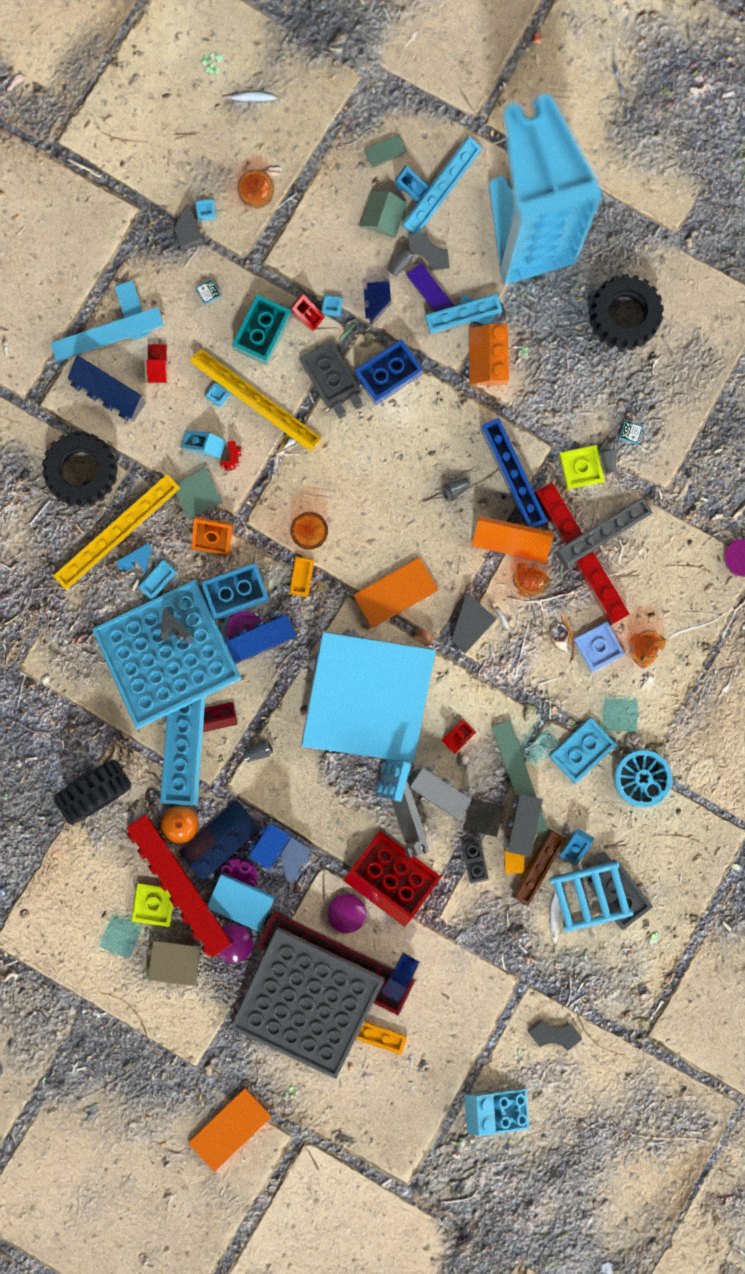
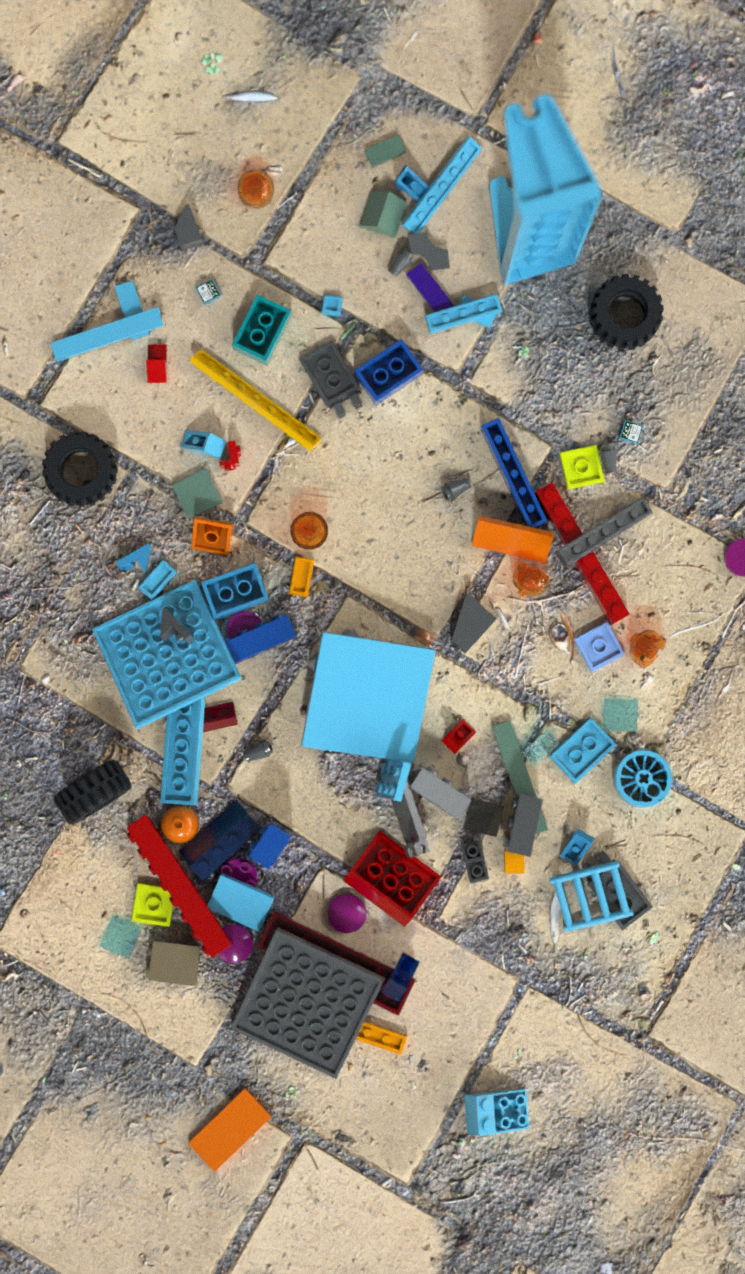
yellow plate [53,474,181,590] -> none
dark blue slope [68,355,146,422] -> none
medium azure tile [195,199,216,221] -> none
medium azure tile [205,381,231,408] -> none
sand blue slope [281,837,312,883] -> none
red slope [290,293,325,331] -> none
orange tile [353,558,438,628] -> none
clear blue slope [363,281,391,324] -> none
orange slope [469,324,509,385] -> none
reddish brown tile [511,829,566,906] -> none
dark grey tile [528,1020,582,1051] -> none

